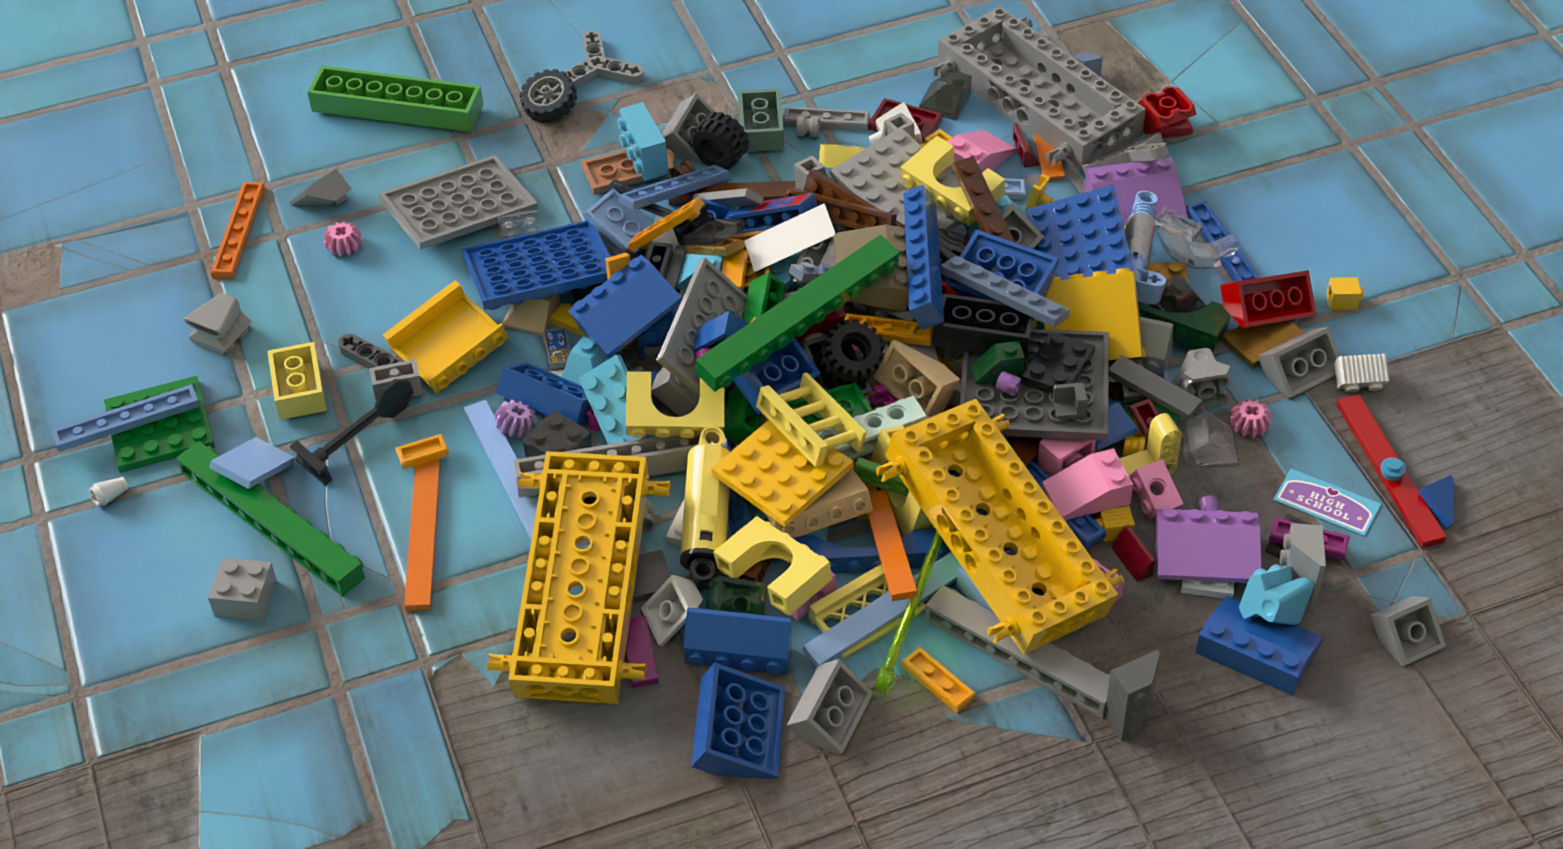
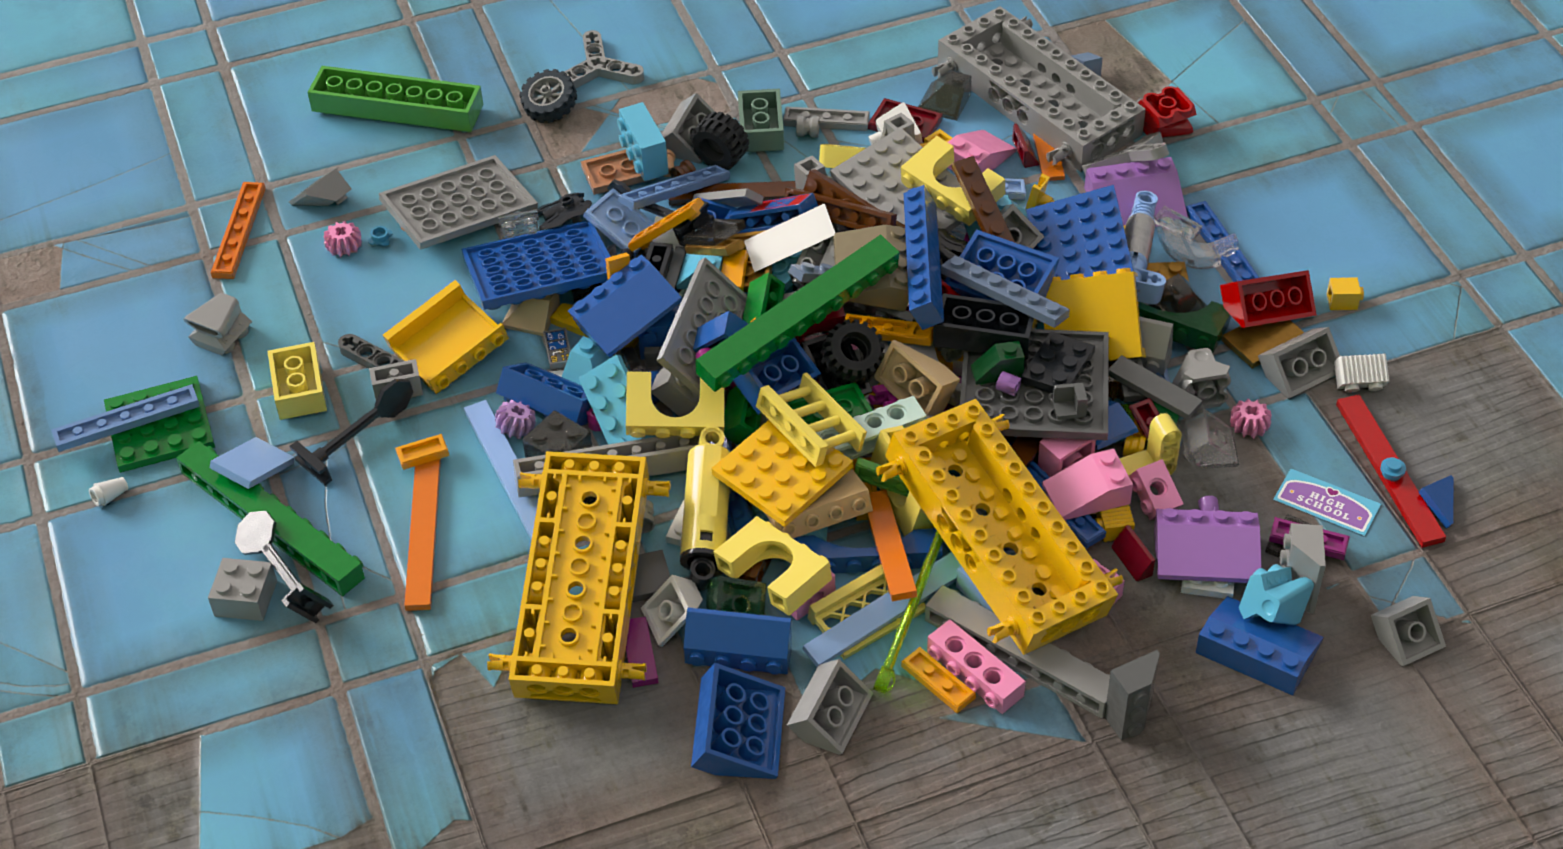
none -> piece [235,511,334,623]
none -> dark azure plate [368,226,393,246]
none -> black piece [529,193,592,230]
none -> bright pink brick [927,619,1026,714]

